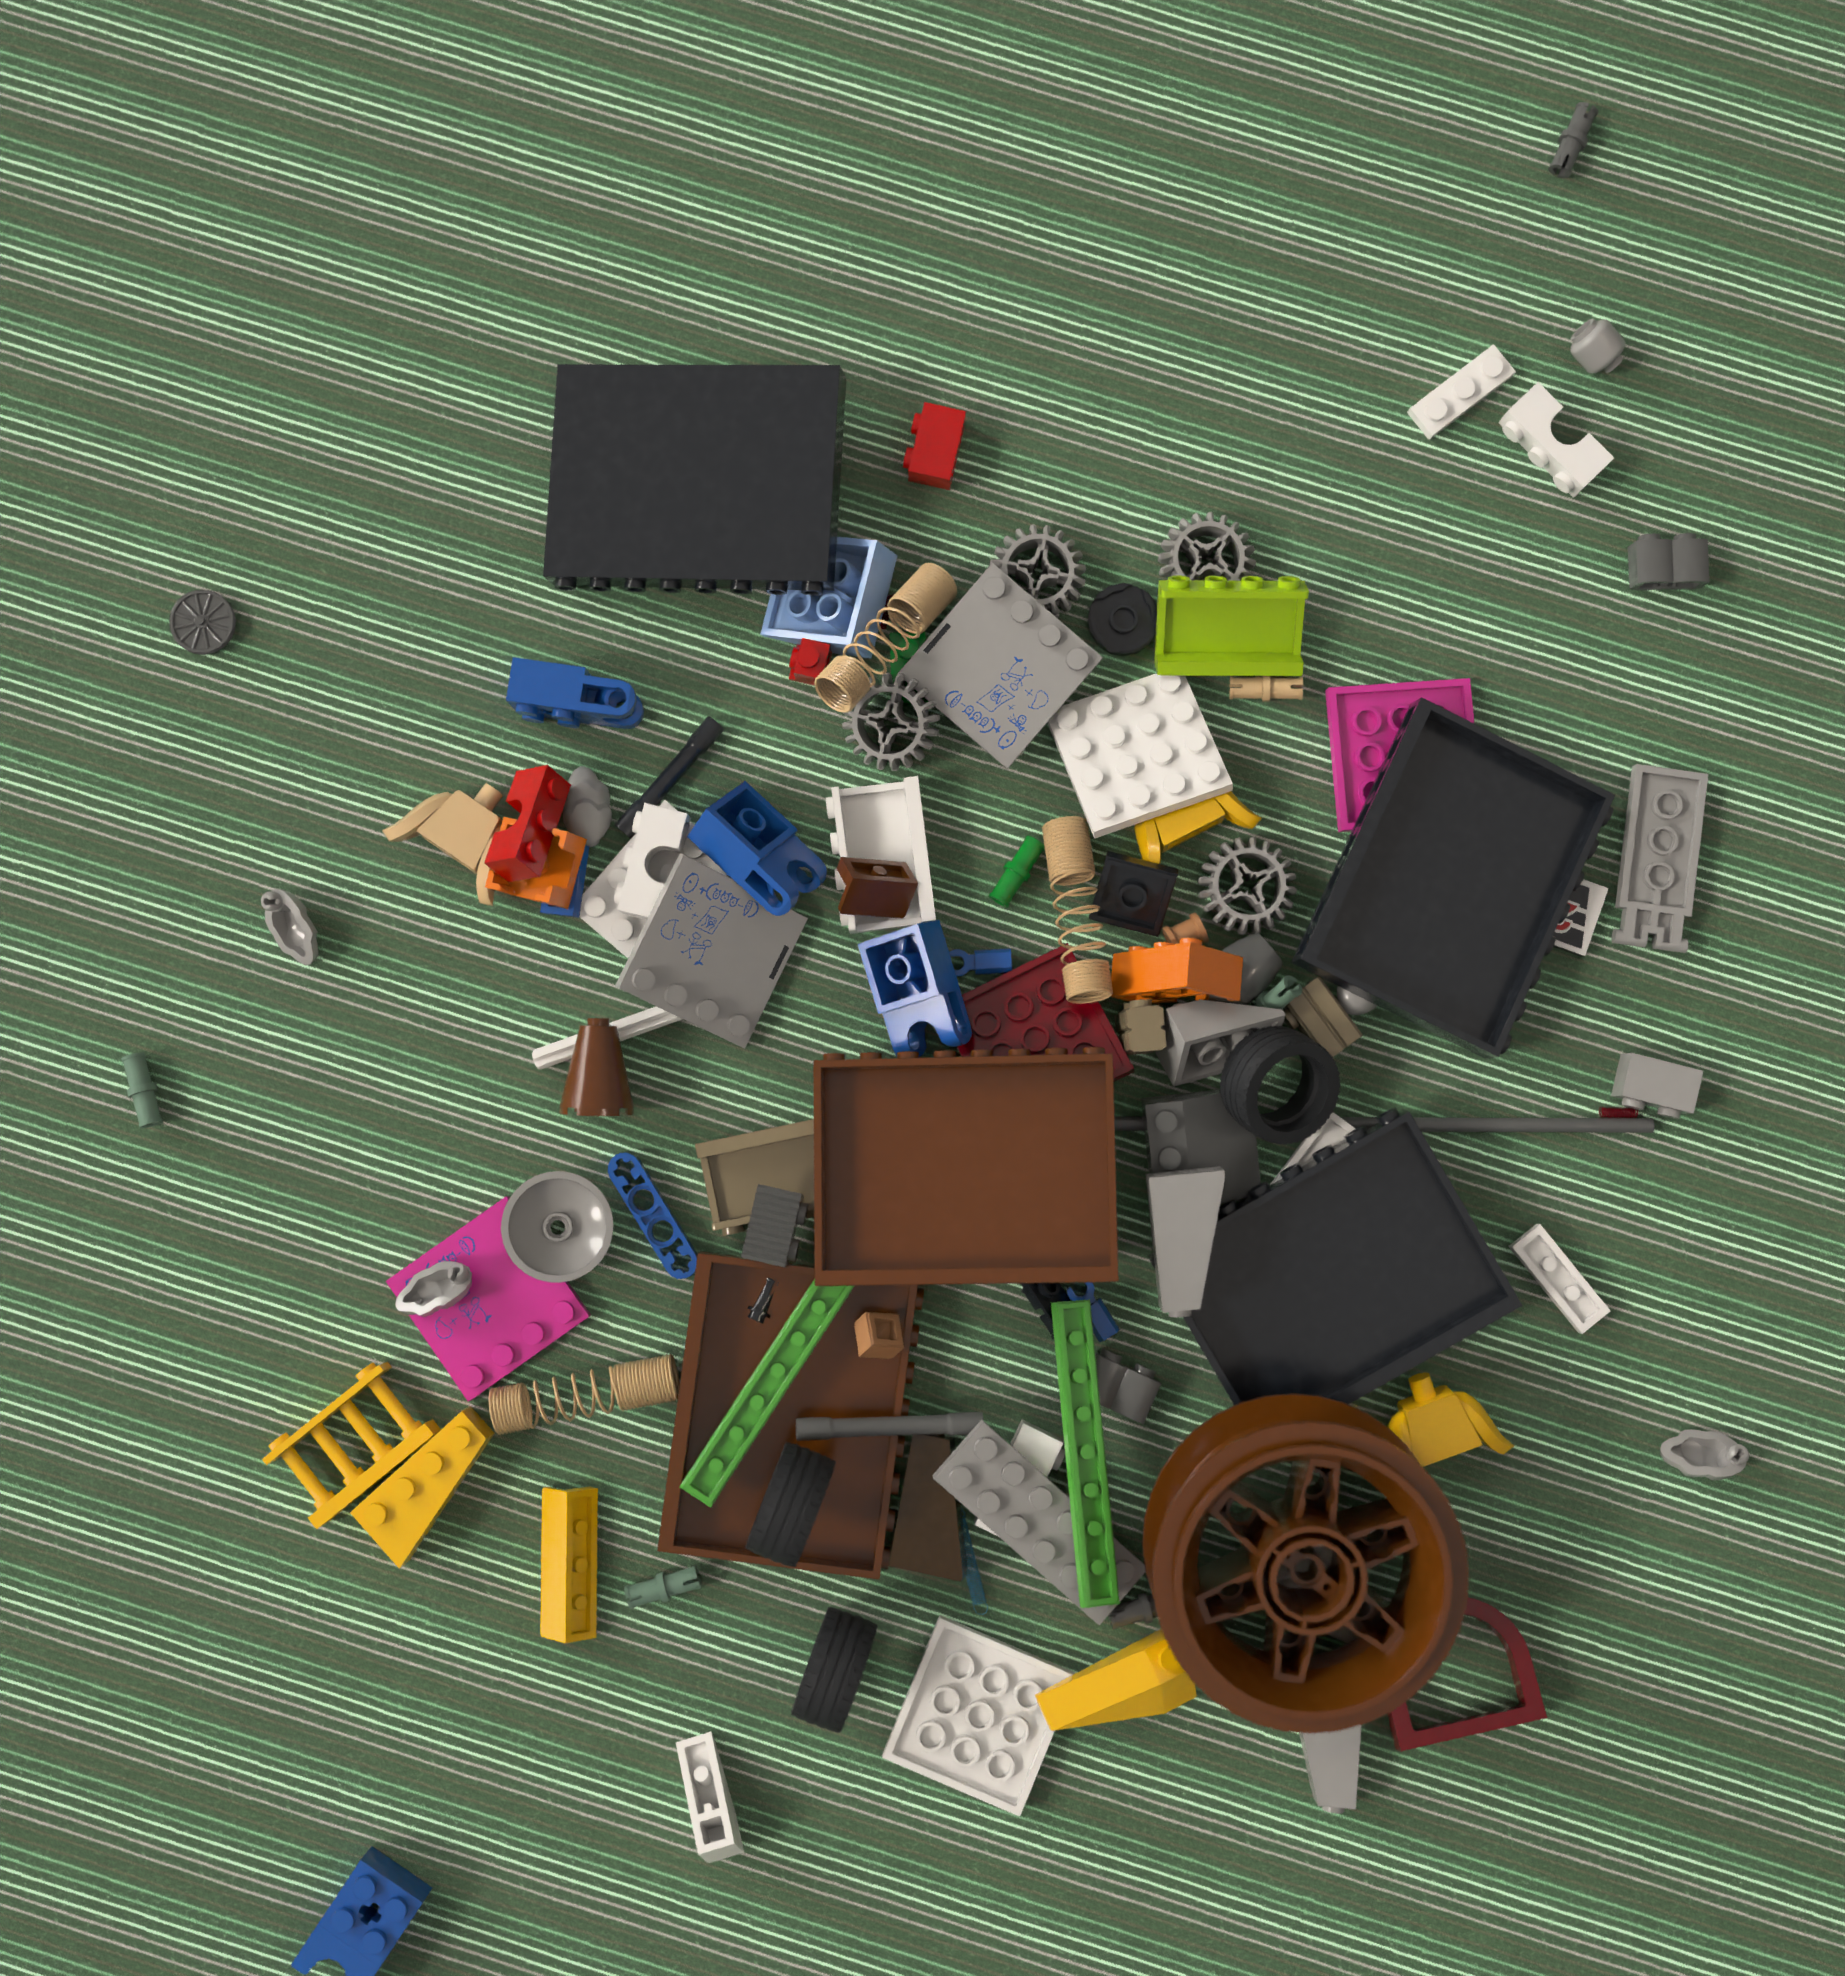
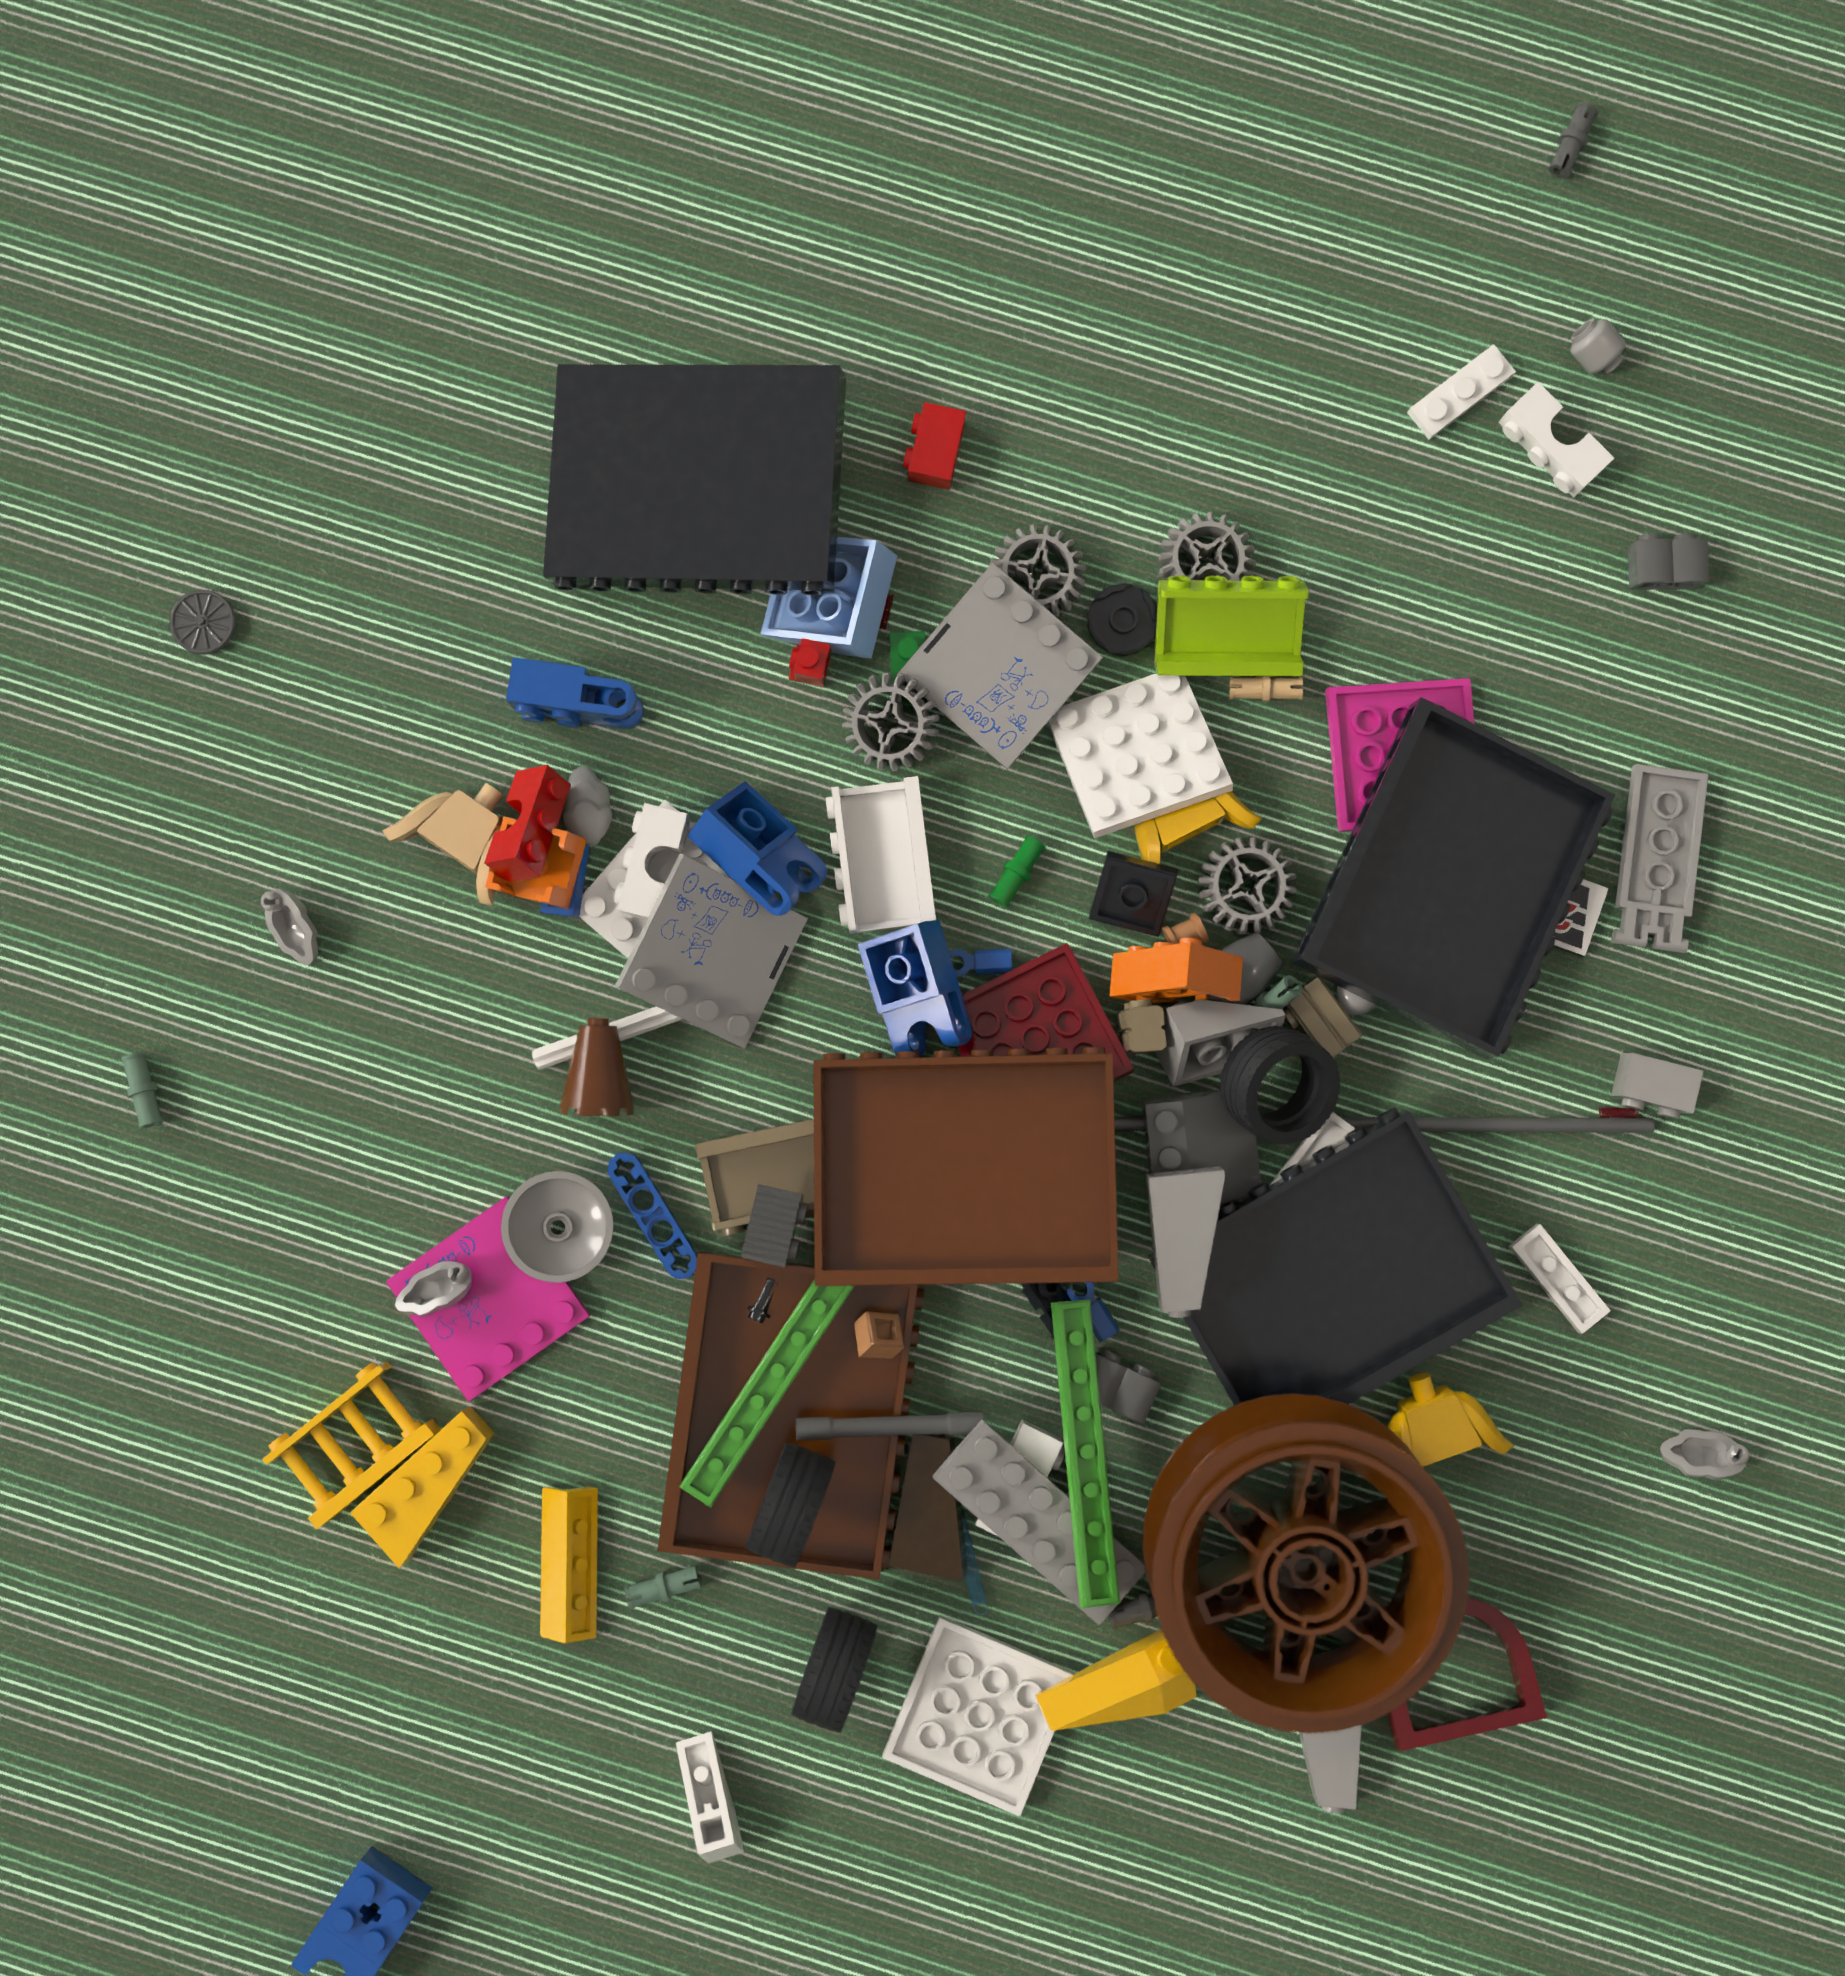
tan piece [489,1354,680,1435] -> none
black piece [614,716,725,839] -> none
tan piece [814,563,958,713] -> none
reddish brown panel [837,857,918,918] -> none
tan piece [1042,816,1113,1004] -> none

